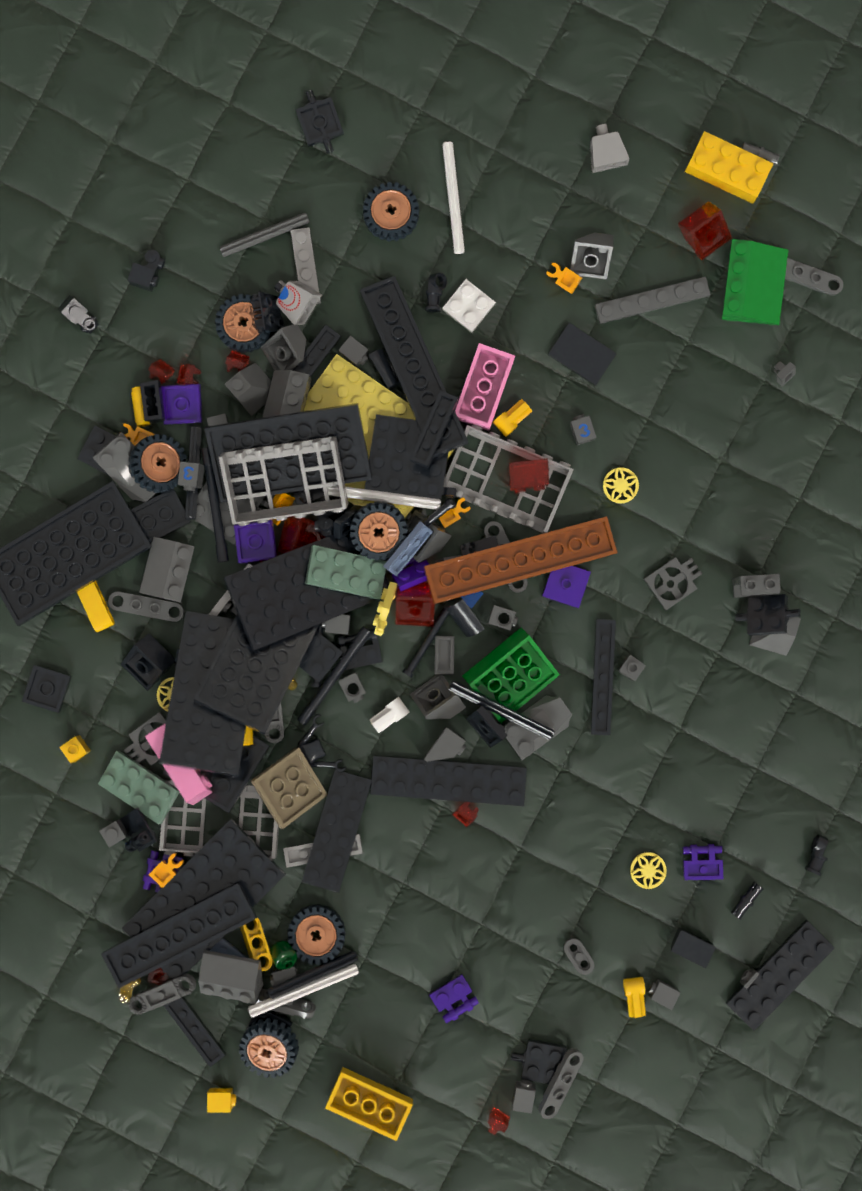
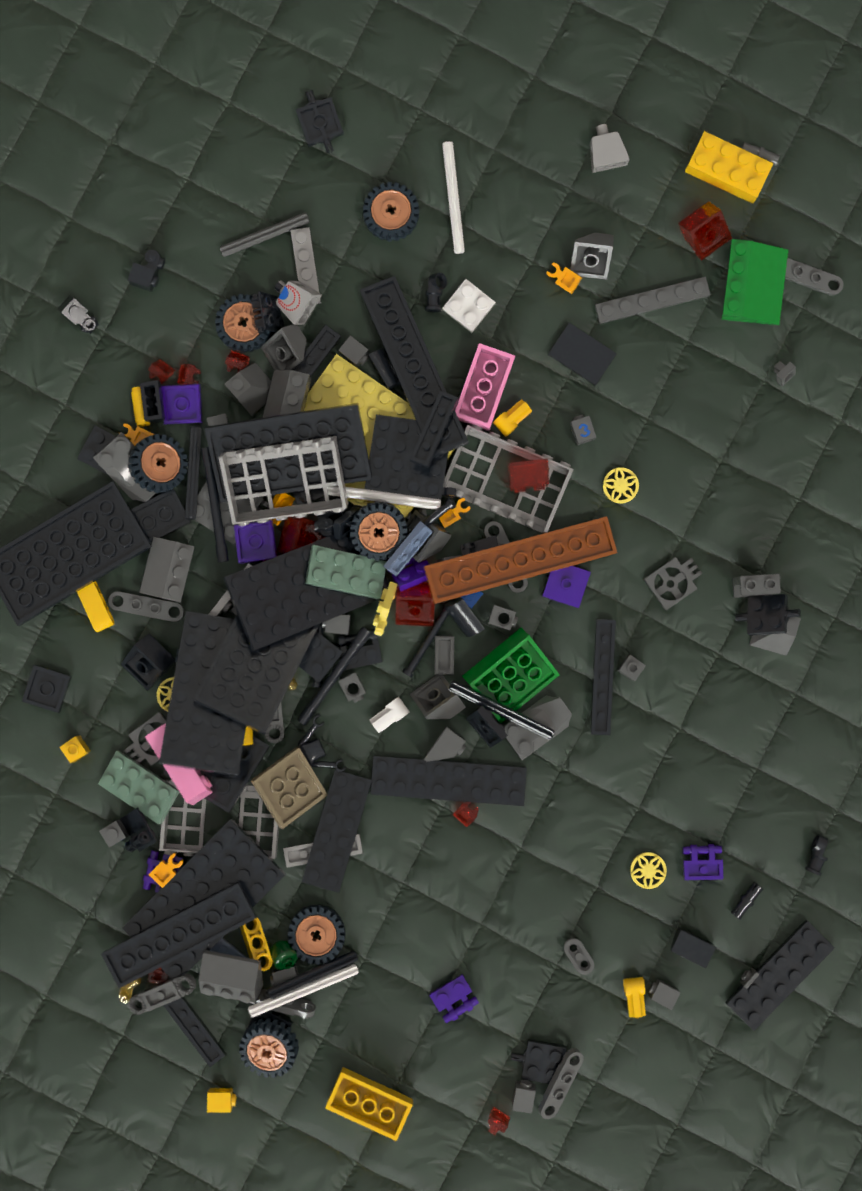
dark grey brick [178,462,204,491] -> none

